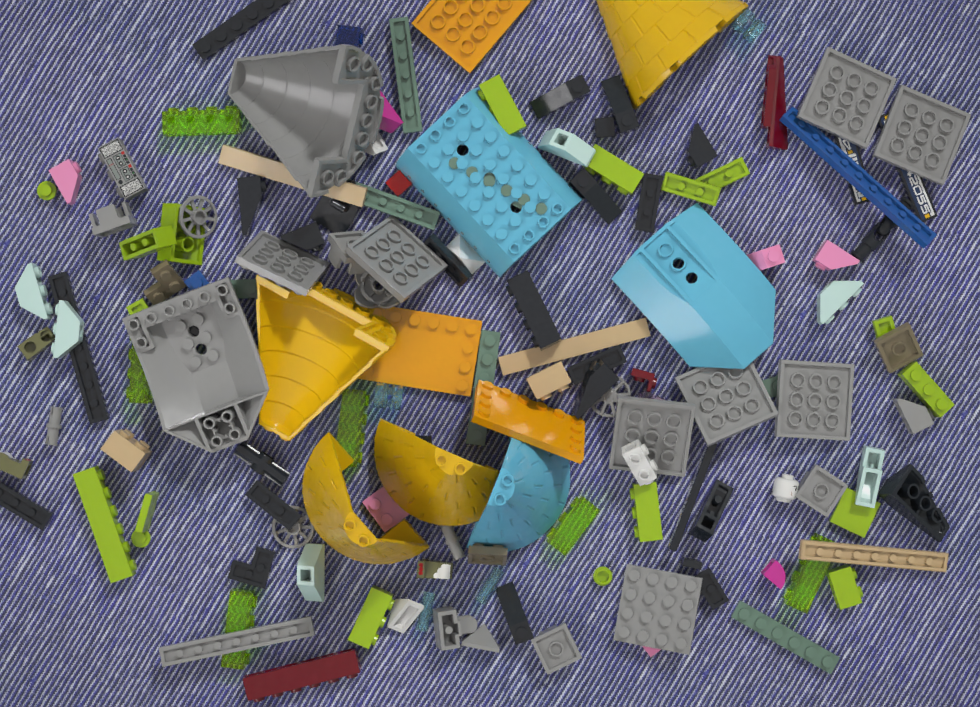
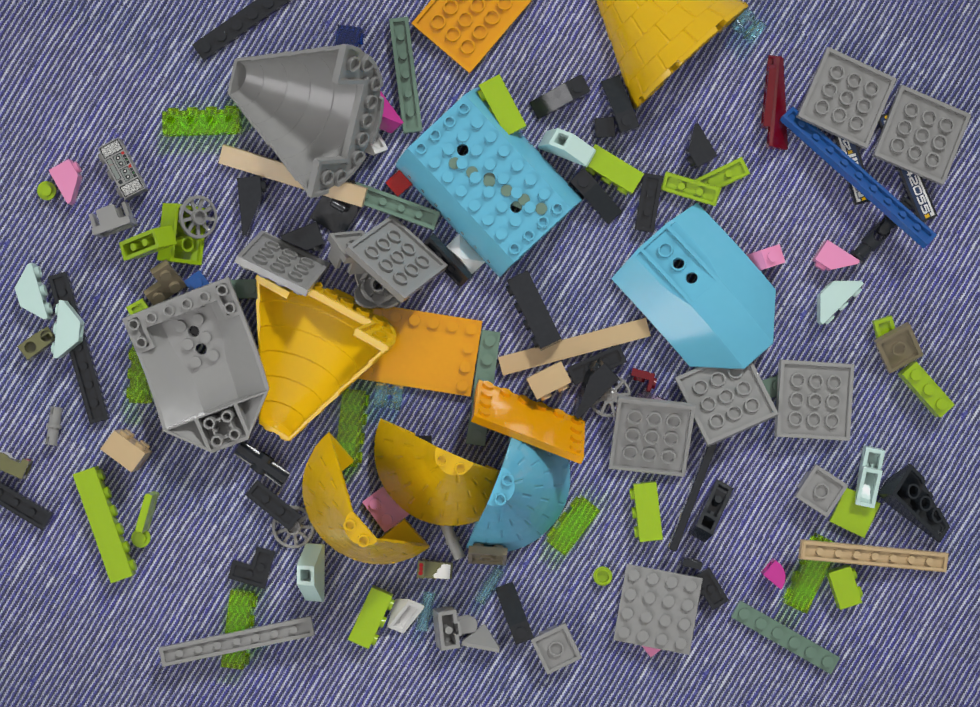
dark red brick [242,647,361,702] -> none
white brick [621,439,658,486] -> none
white head [772,474,799,503] -> none
light grey slope [892,398,934,434] -> none

